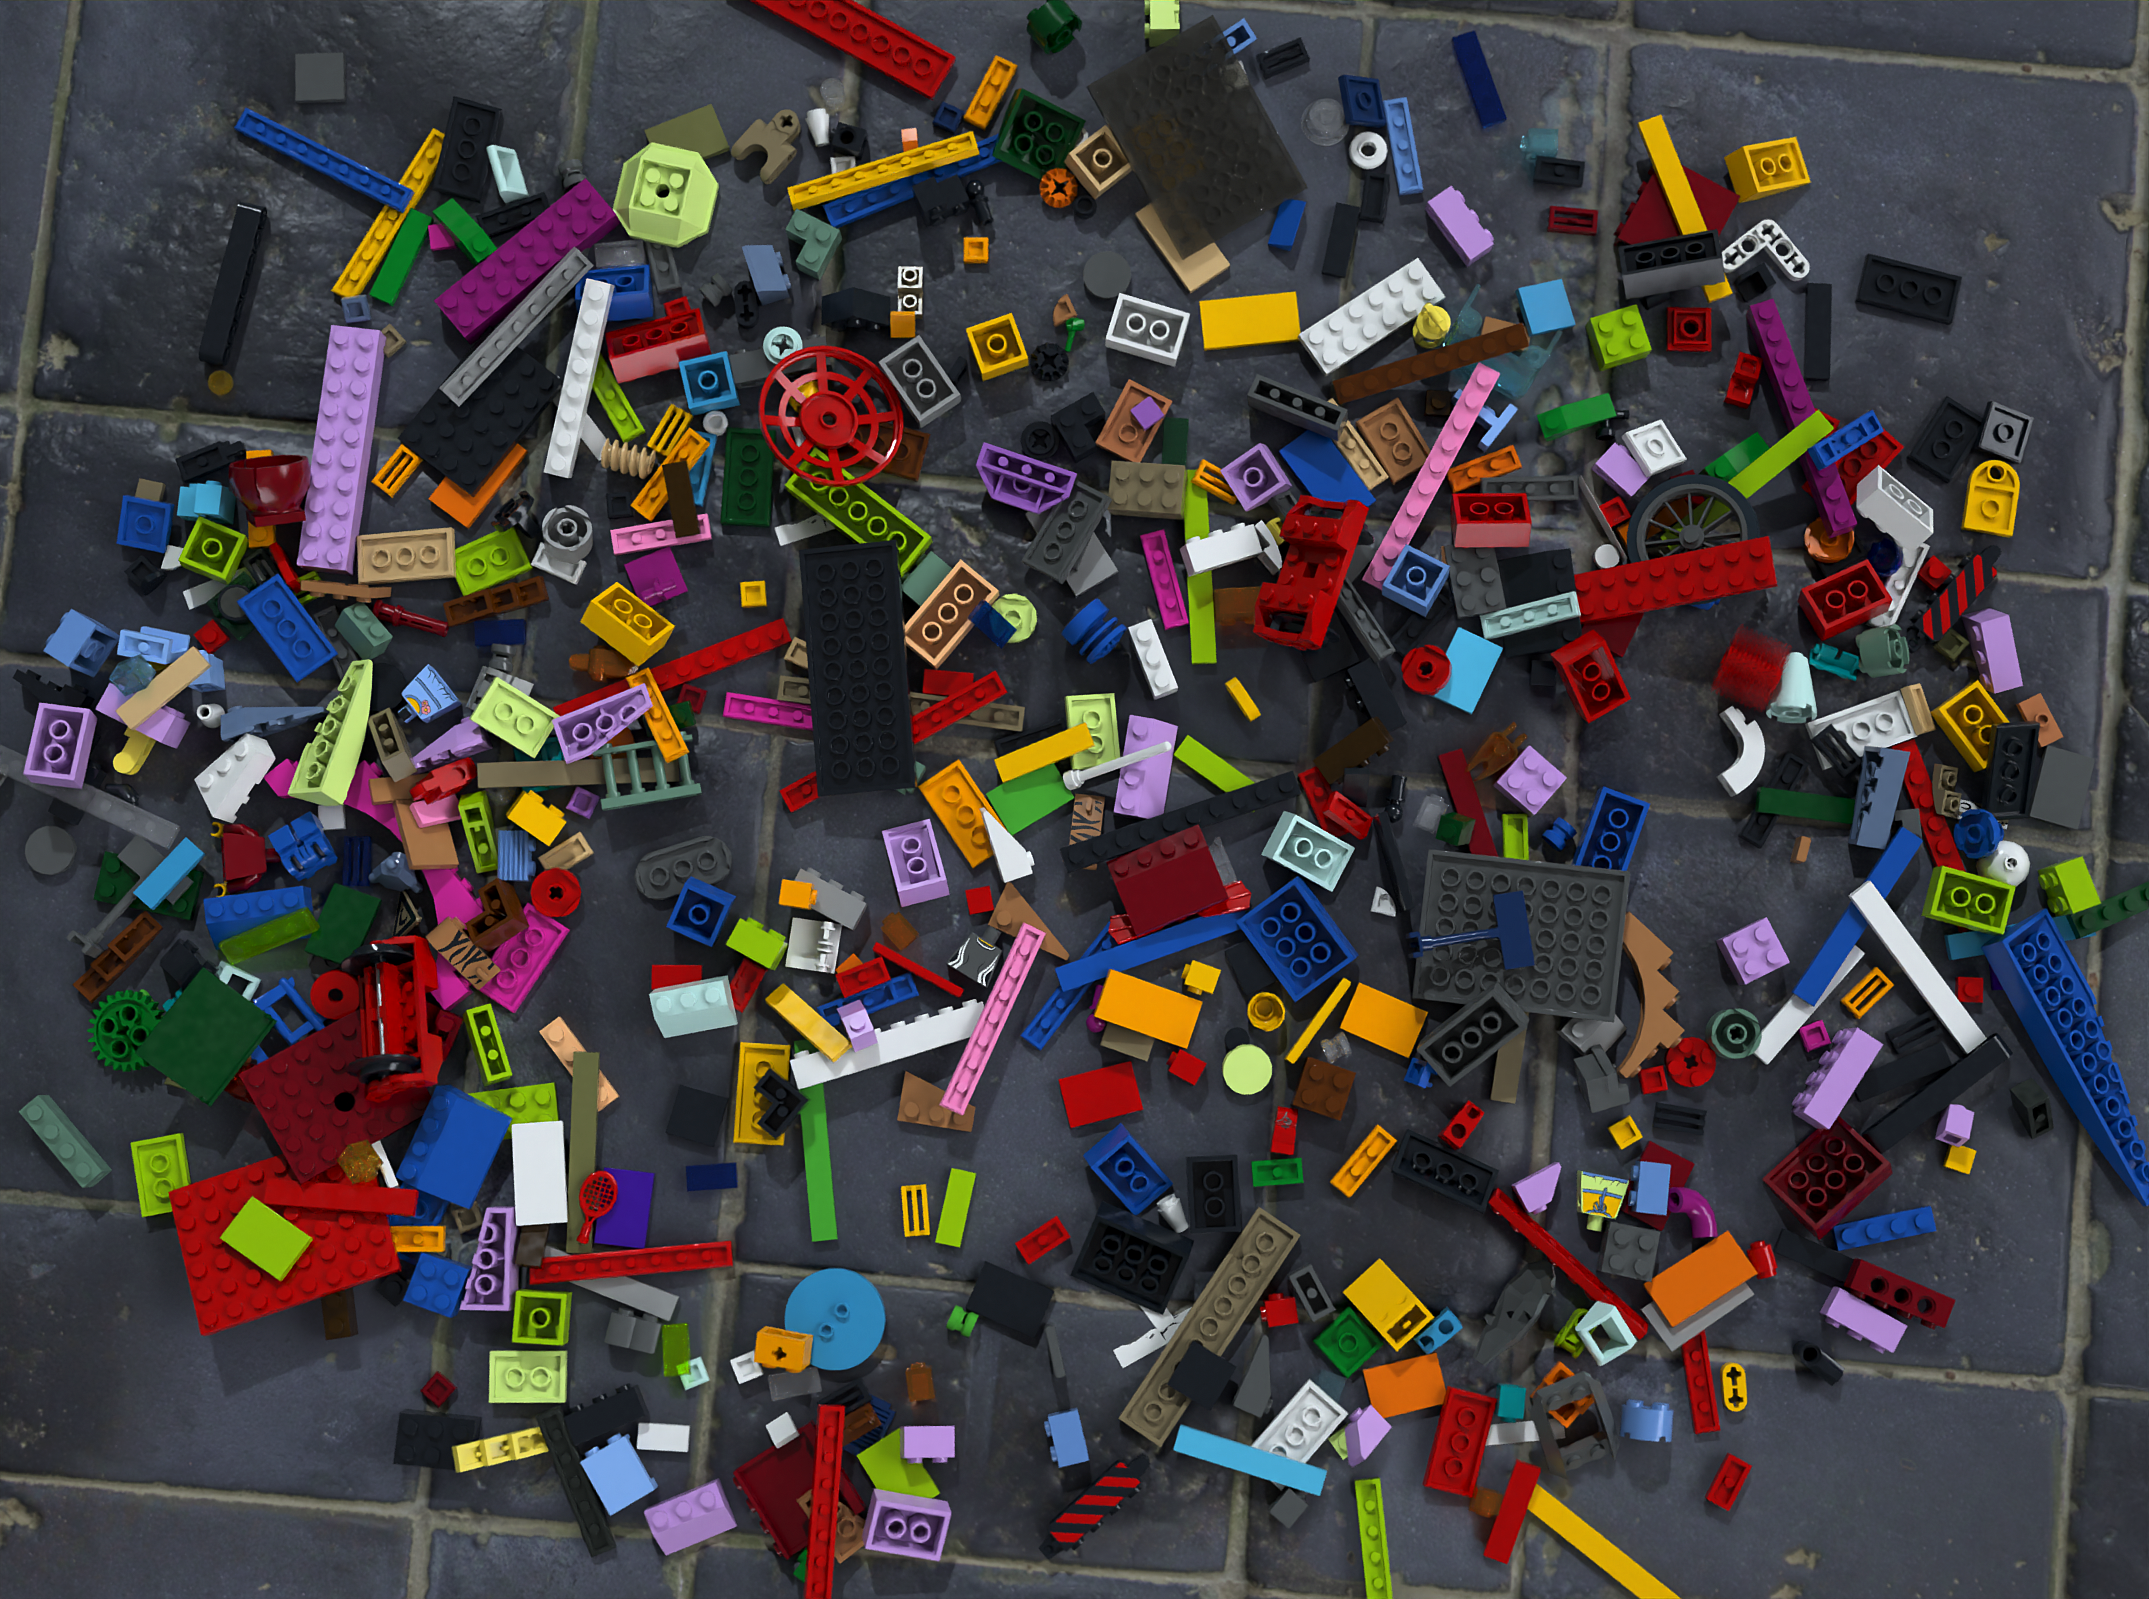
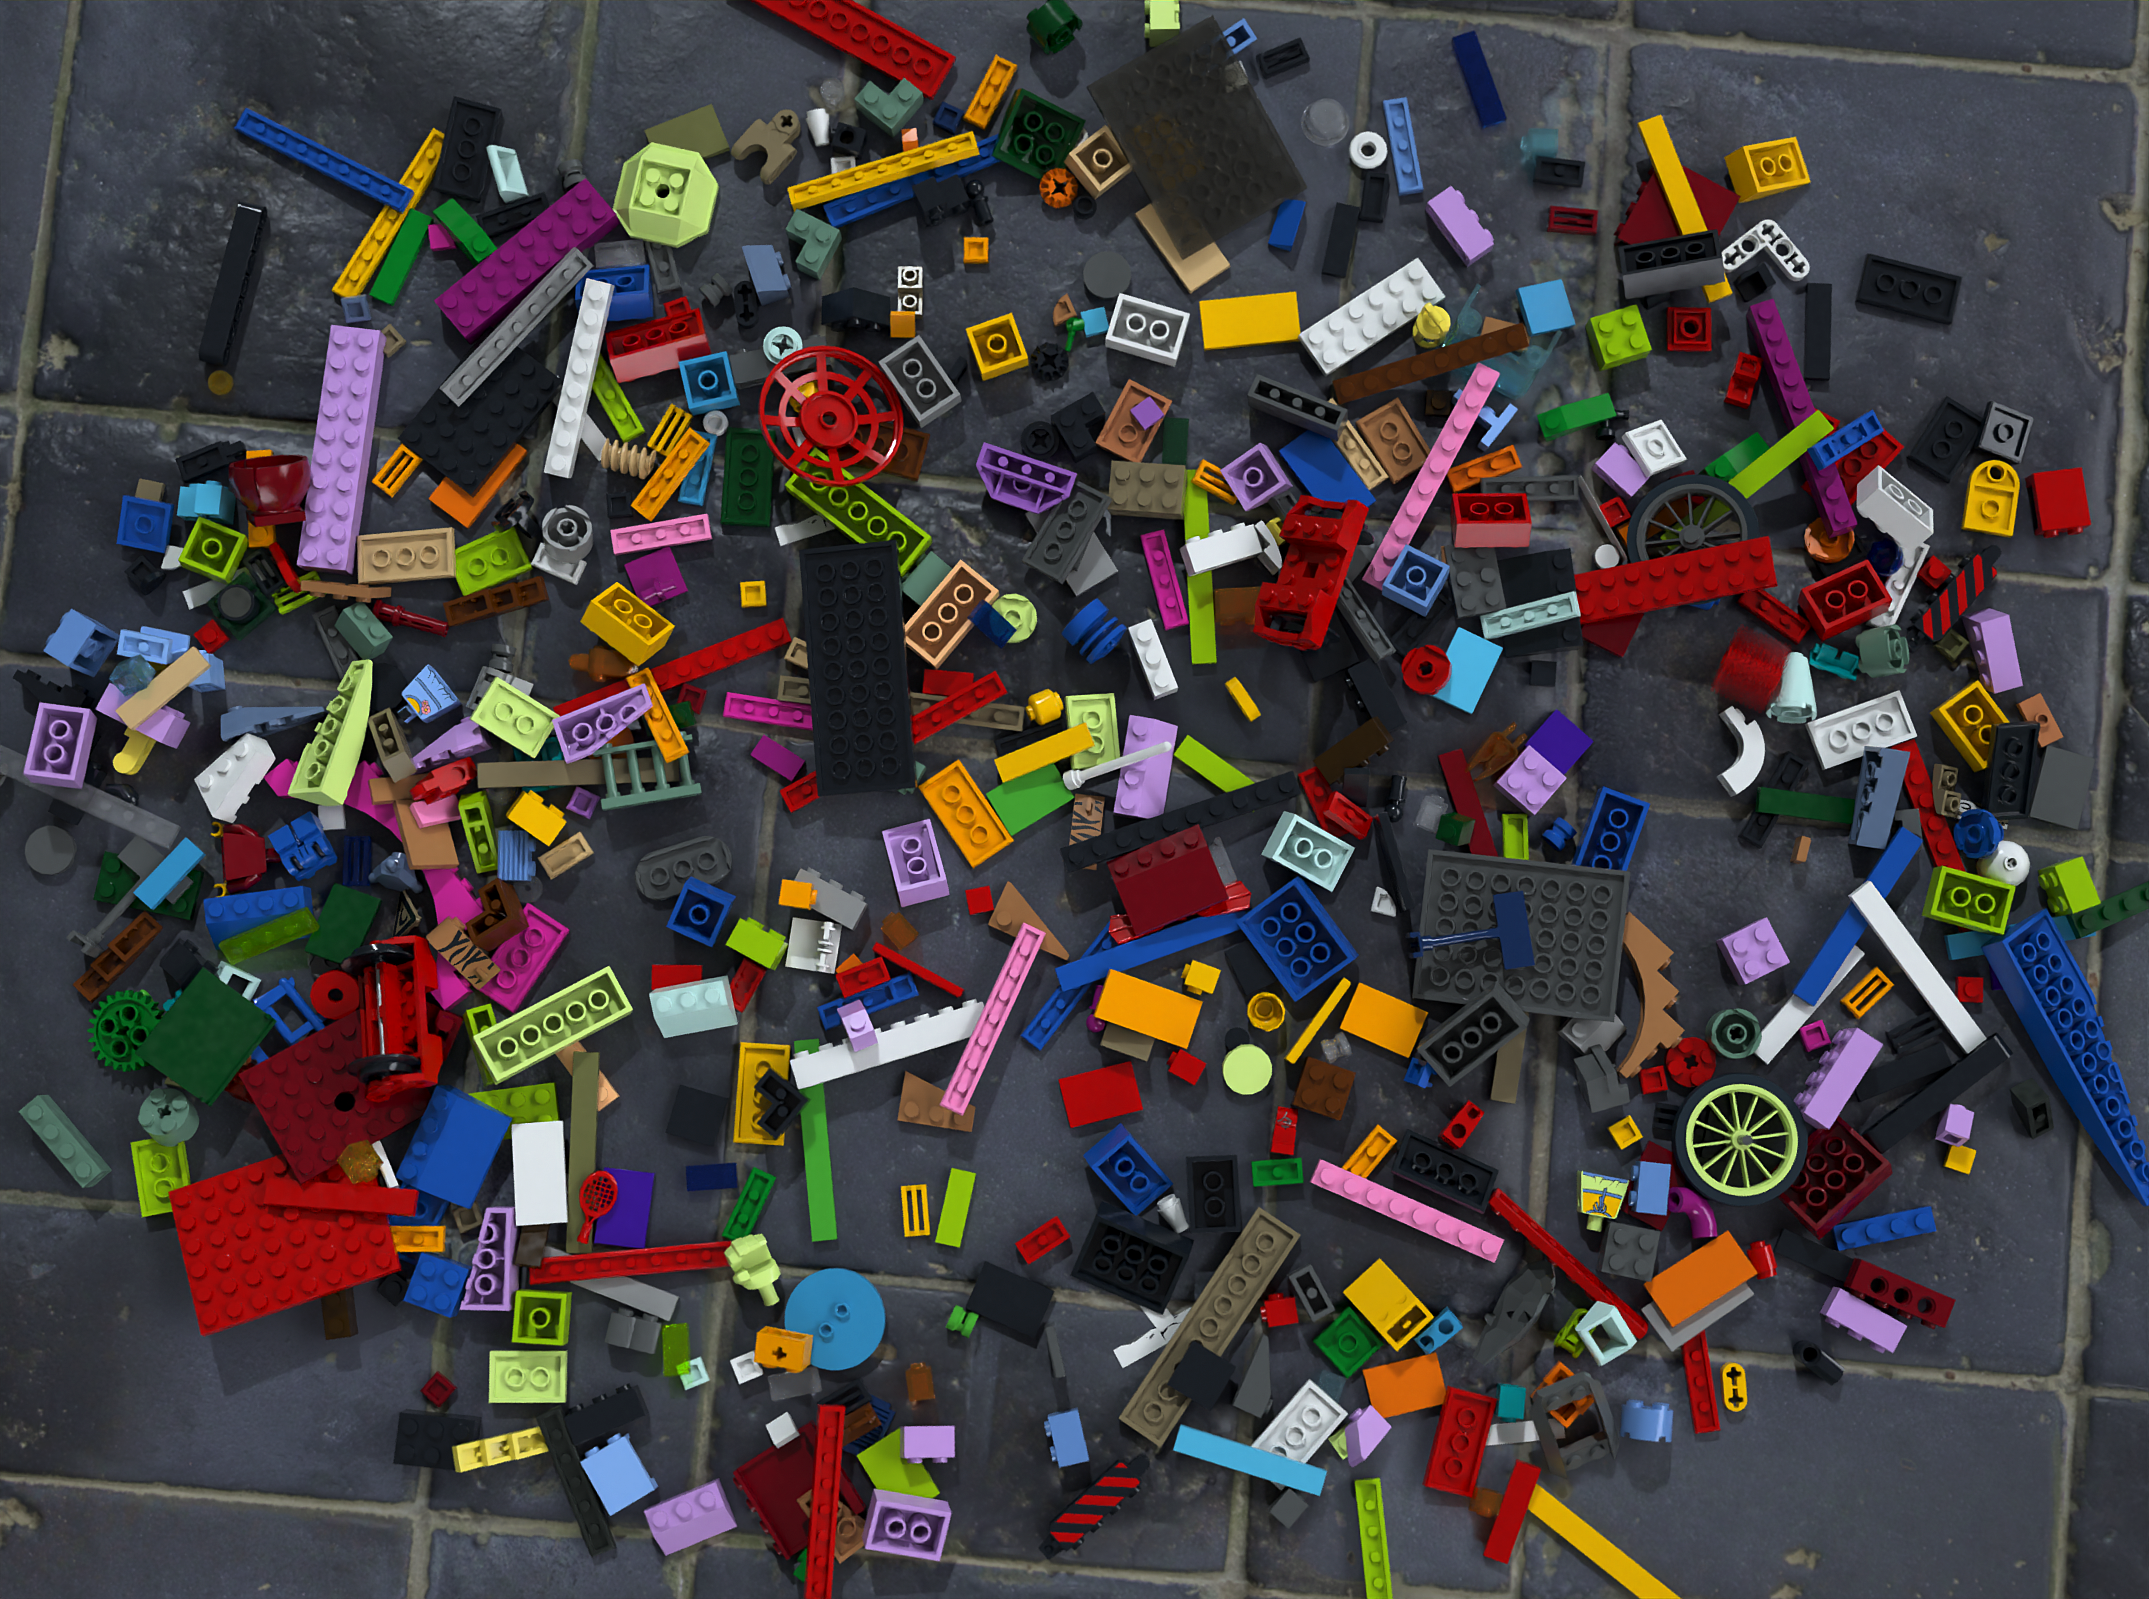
white cone [197,704,225,728] -> none
lime tile [220,1196,313,1281] -> none
blue tile [237,574,338,683] -> none
dark grey tile [295,52,346,103] -> none
clear blue tile [474,619,526,647] -> none
red plate [531,867,581,917] -> none
white tile [637,1422,690,1452] -> none
dark brown tile [662,461,701,538] -> none
yellow tile [765,983,852,1063] -> none
dark grey torso [946,925,1003,989] -> none
white slope [979,807,1034,883] -> none
dark blue tile [1338,75,1387,128] -> none
lavender slope [1511,1162,1561,1215] -> none
red brick [1550,630,1631,724] -> none
red plate [1704,1452,1752,1511] -> none
black tile [1810,724,1863,778] -> none
tan tile [1900,683,1936,735] -> none
none -> sand green brick [138,1088,199,1147]
none -> yellowish green brick [472,966,633,1085]
none -> green tile [721,1167,777,1241]
none -> yellowish green piece [724,1234,781,1306]
none -> magenta tile [751,735,806,782]
none -> sand green brick [854,78,924,138]
none -> yellow head [1025,689,1064,725]
none -> medium azure tile [1080,307,1109,337]
none -> bright pink plate [1310,1159,1504,1263]
none -> dark purple tile [1523,709,1594,775]
none -> wheel [1672,1073,1808,1207]
none -> black plate [1699,1092,1739,1162]
none -> red tile [1736,589,1812,645]
none -> red panel [2025,467,2091,538]

